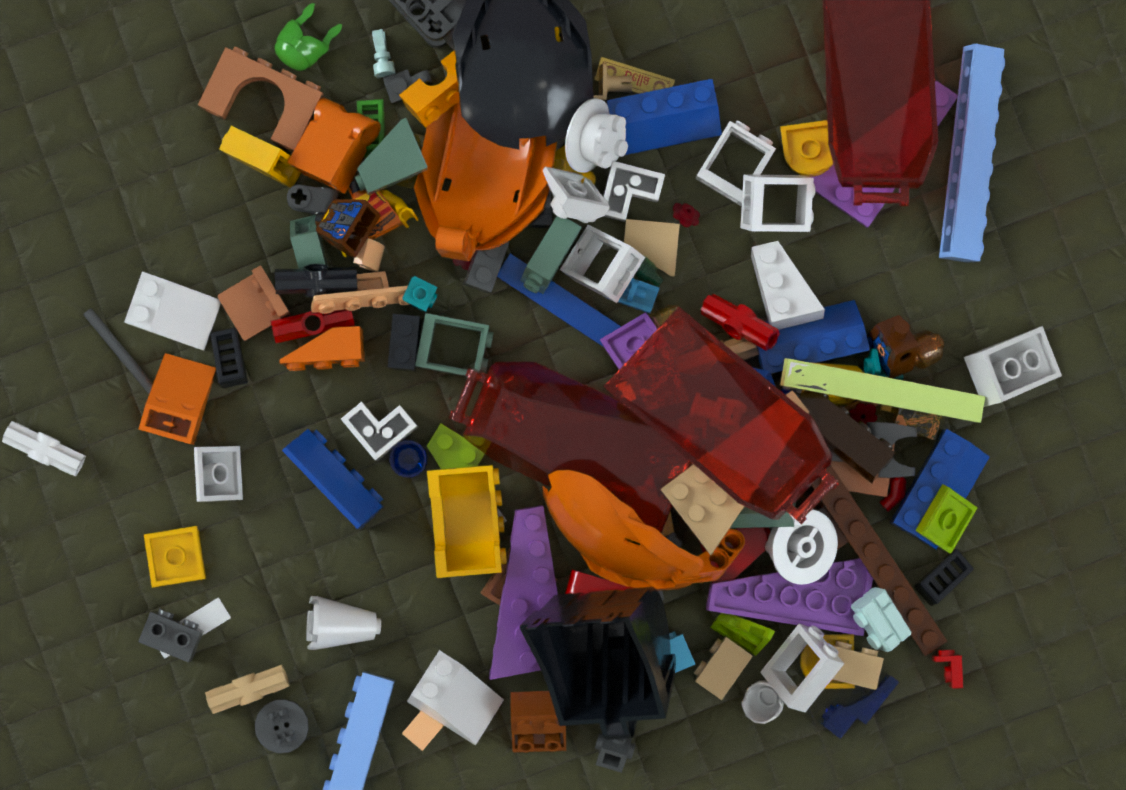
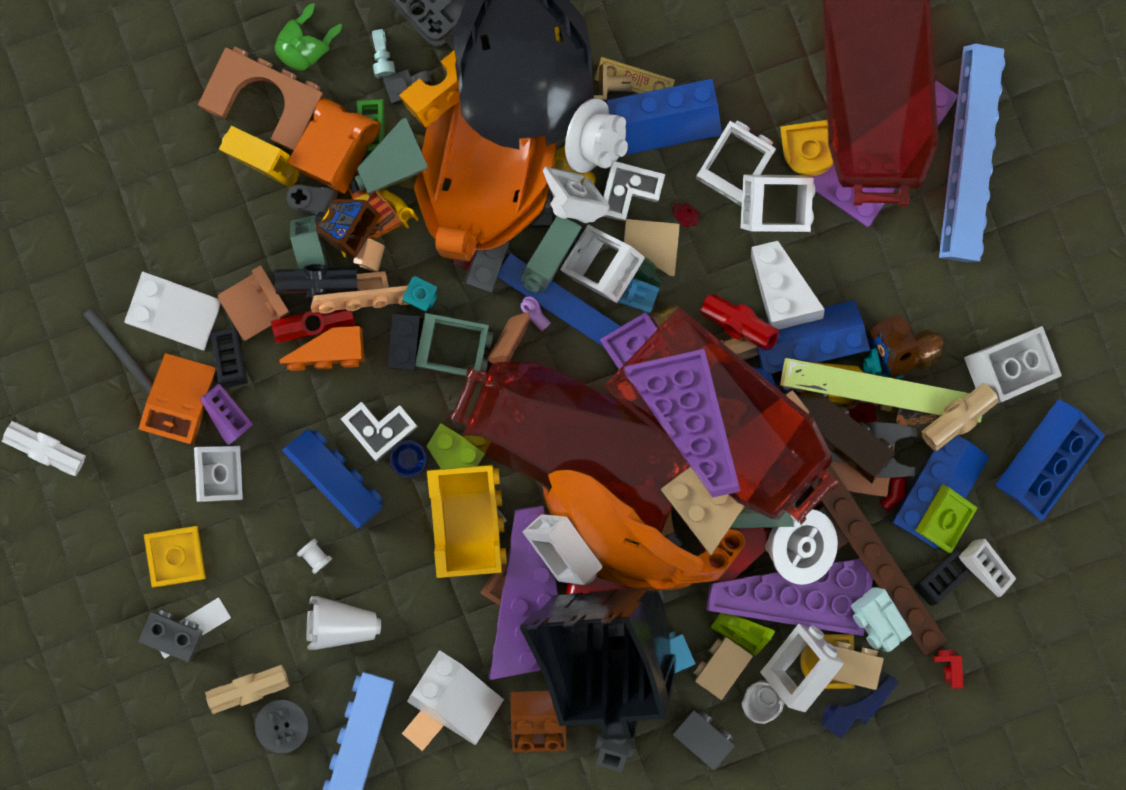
none -> medium lavender slope [200,384,253,445]
none -> white bush [297,538,333,574]
none -> nougat slope [488,312,530,368]
none -> lavender arm [521,296,551,332]
none -> white window [523,514,603,585]
none -> medium lavender wing [624,349,740,498]
none -> dark grey brick [672,709,735,770]
none -> tan piece [921,383,998,451]
none -> white slope [959,539,1016,597]
none -> blue slope [995,399,1105,521]

